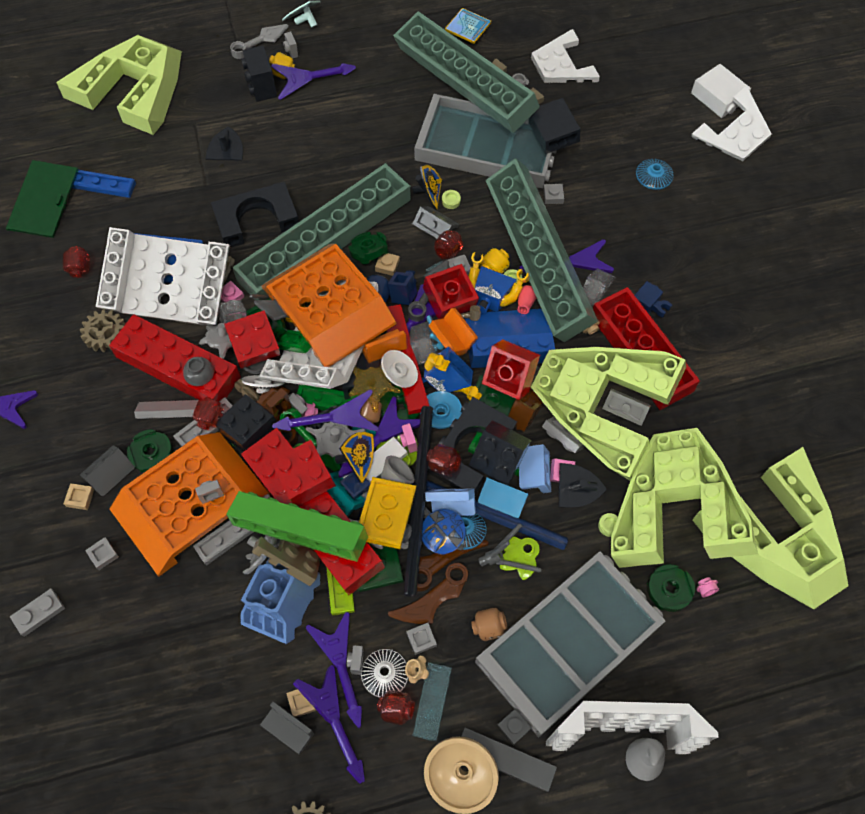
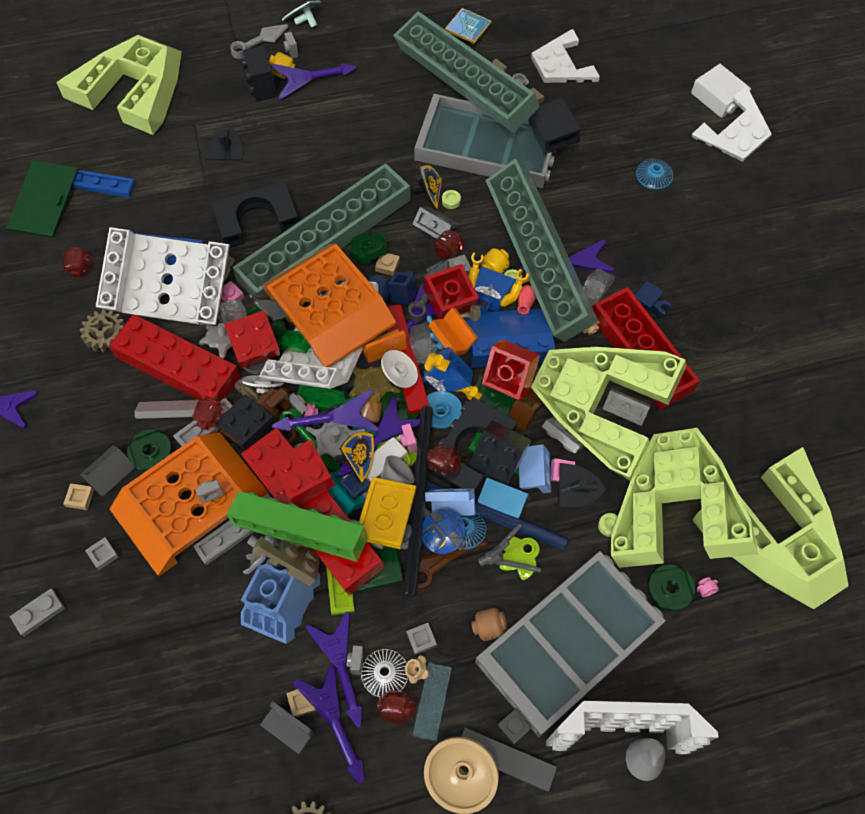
dark grey piece [183,357,214,386] -> none
reddish brown piece [388,563,468,624] -> none
light grey plate [543,184,564,204] -> none

